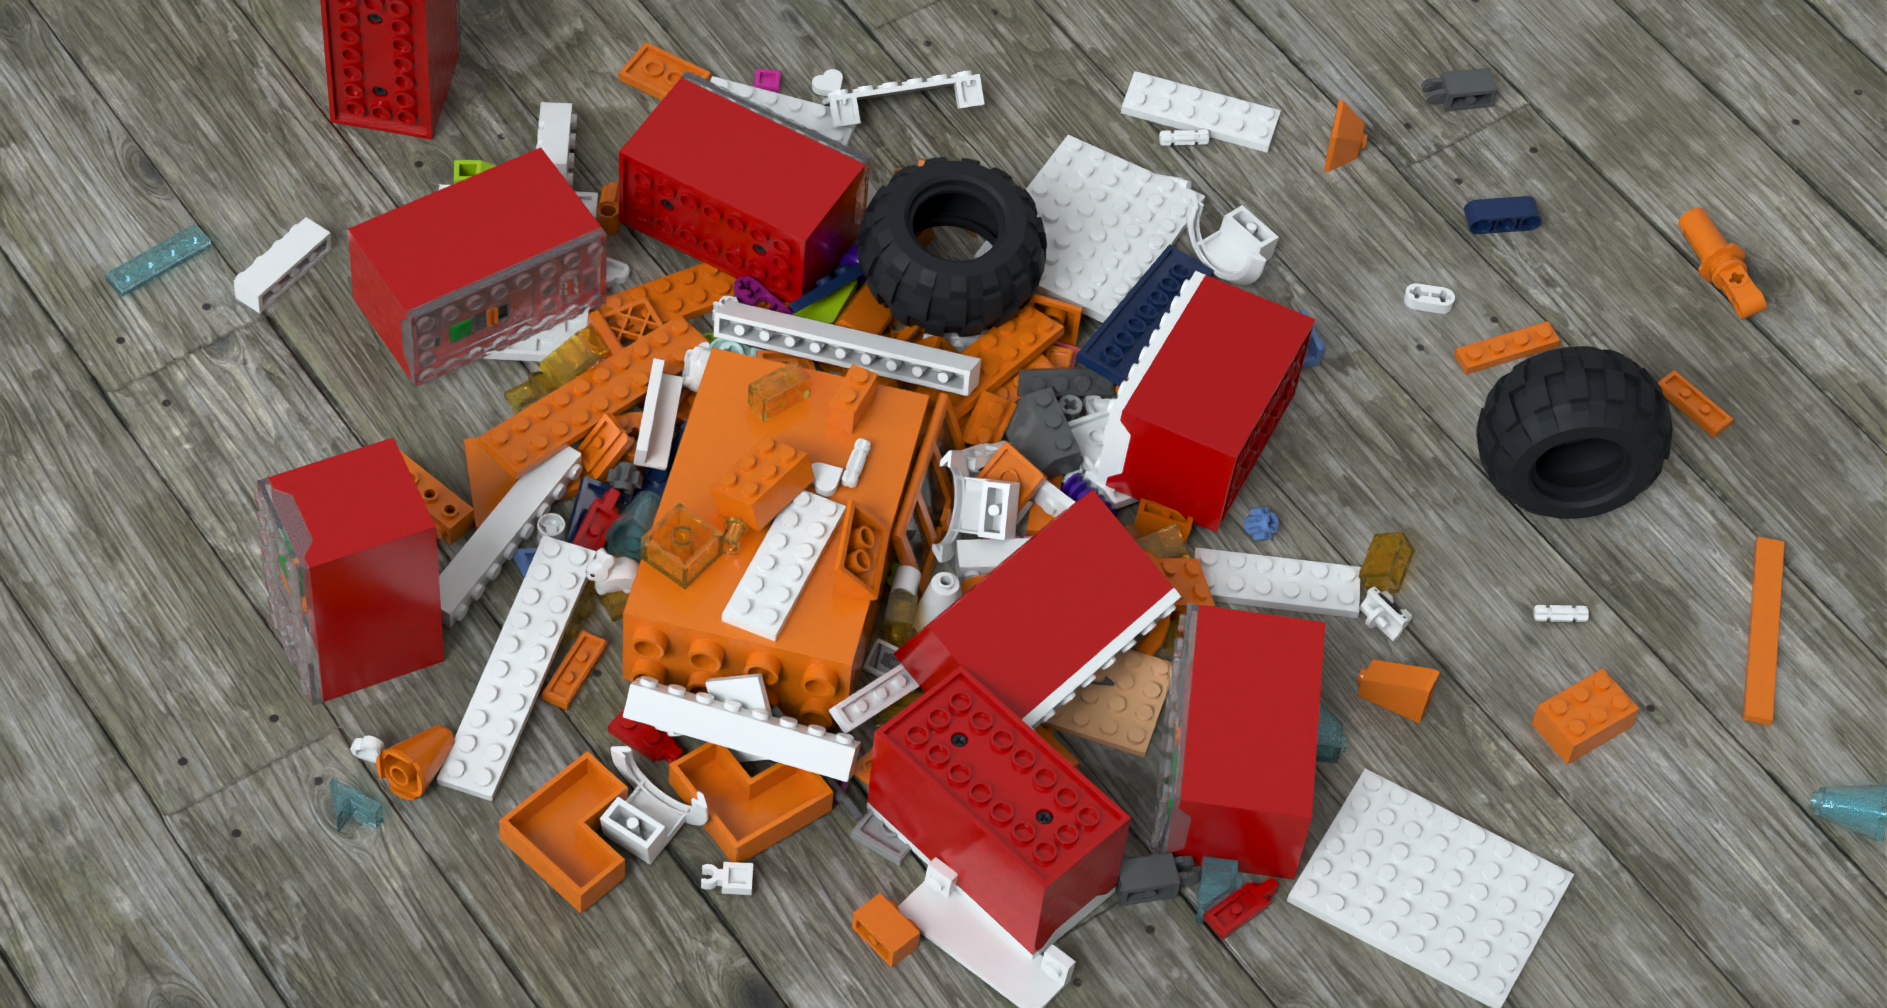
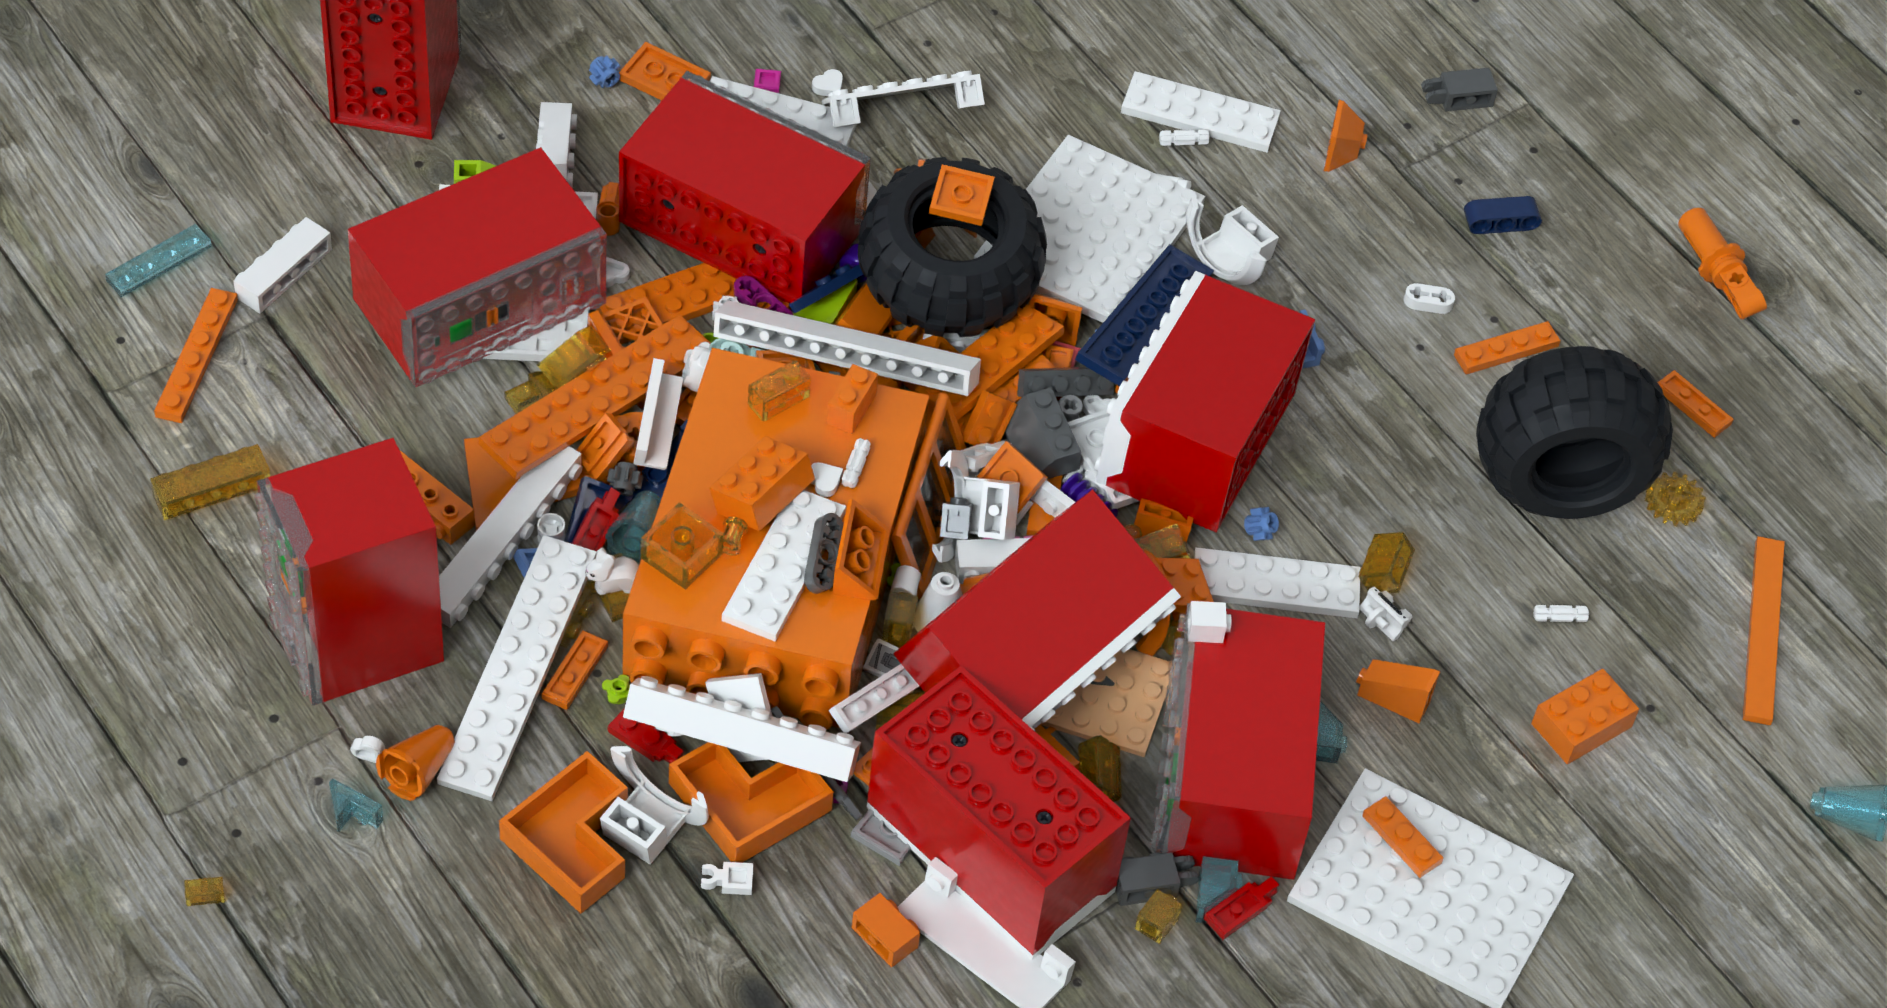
none -> clear yellow brick [150,444,270,520]
none -> orange plate [154,288,238,424]
none -> clear yellow piece [184,877,225,906]
none -> medium blue gear [589,56,621,88]
none -> lime plate [602,675,630,704]
none -> dark grey beam [804,513,843,594]
none -> orange plate [929,164,995,226]
none -> bracket [940,497,974,540]
none -> clear yellow brick [1078,735,1122,802]
none -> clear yellow brick [1135,889,1182,944]
none -> white brick [1187,601,1231,643]
none -> orange plate [1362,796,1443,878]
none -> clear yellow gear [1644,472,1706,527]

